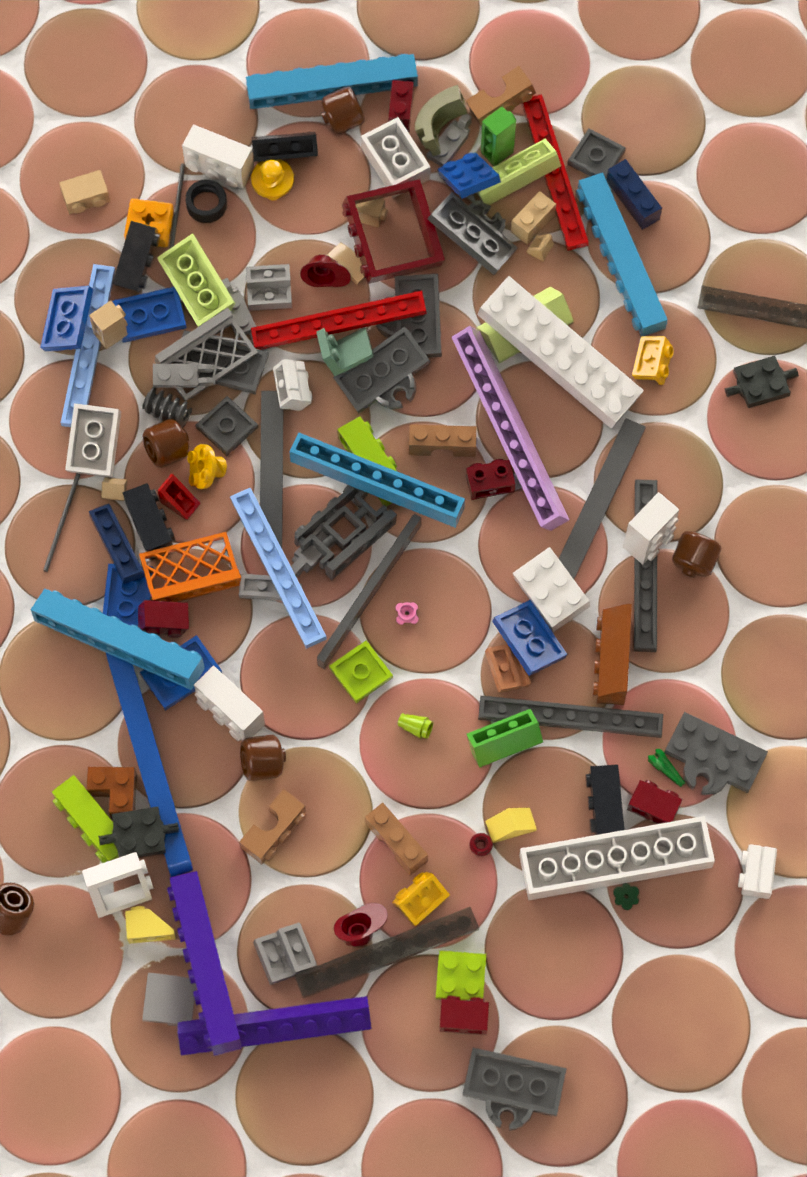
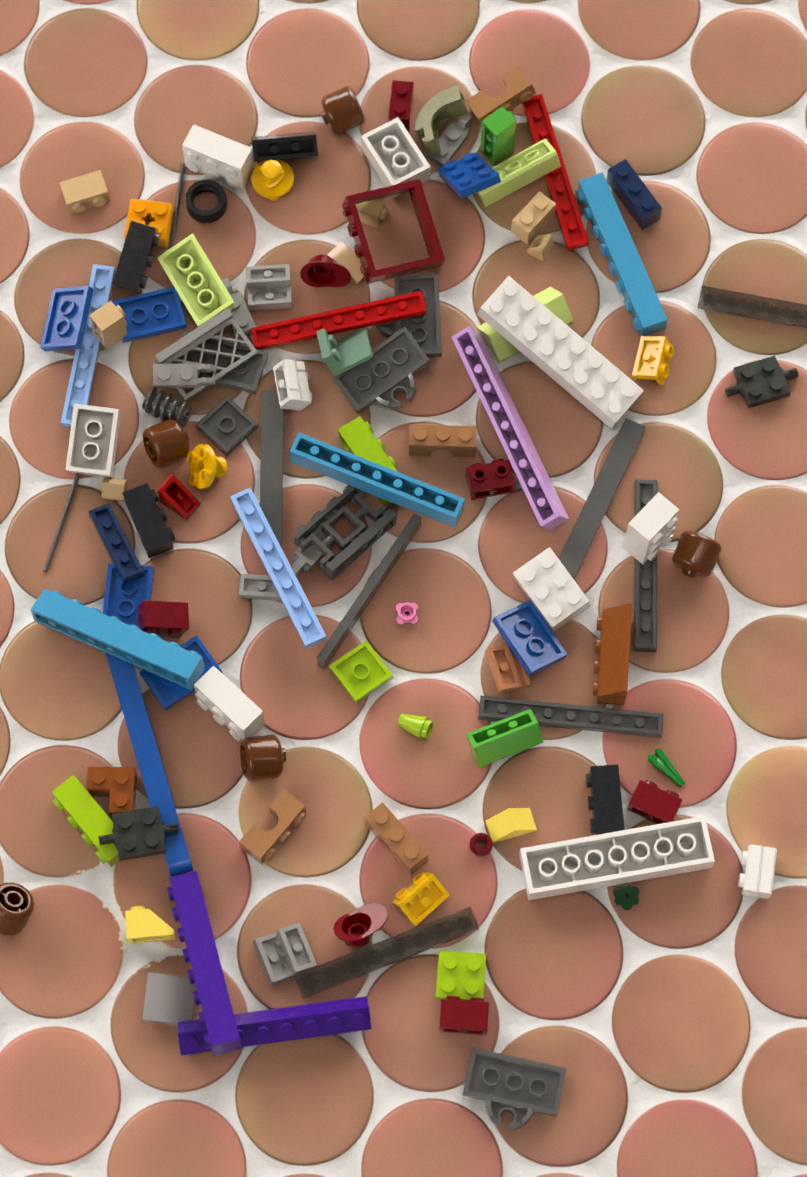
white window [82,852,154,918] -> none
orange fence [139,532,241,602] -> none
dark azure brick [246,54,418,109] -> none
dark grey plate [428,192,518,275] -> none
dark grey tile [567,128,626,179] -> none
dark grey plate [664,712,768,795] -> none

